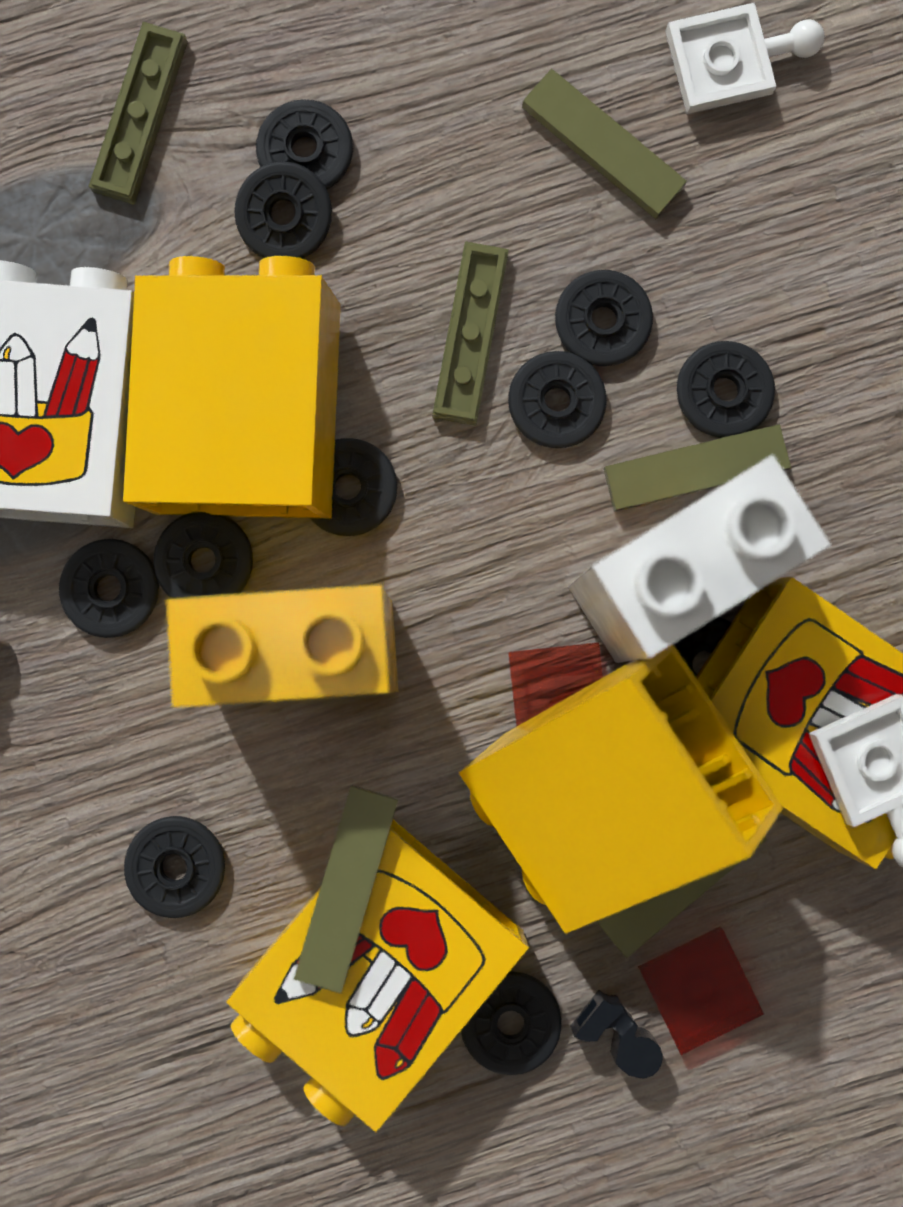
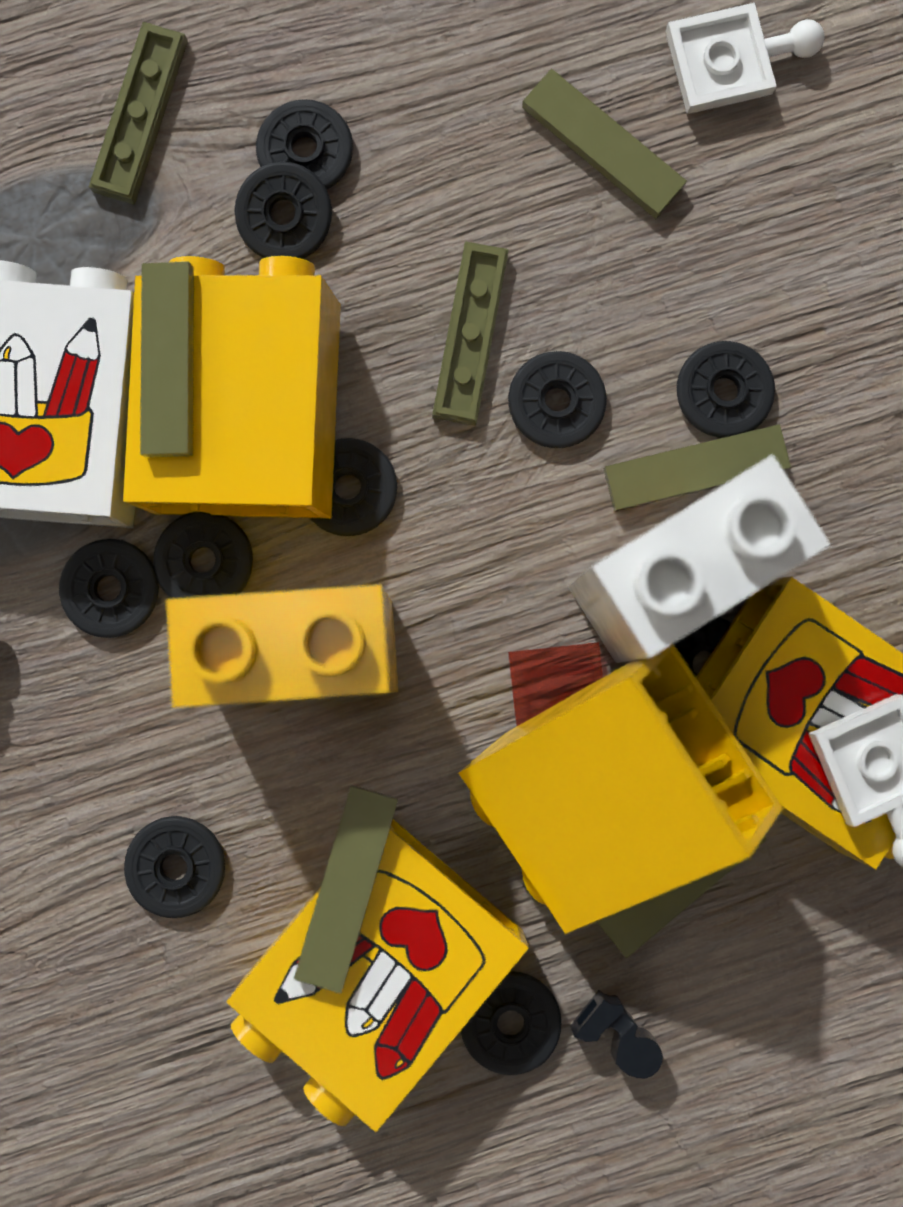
black wheel [555,270,653,367] -> none
clear red tile [638,926,764,1055] -> none
none -> olive tile [140,261,194,457]

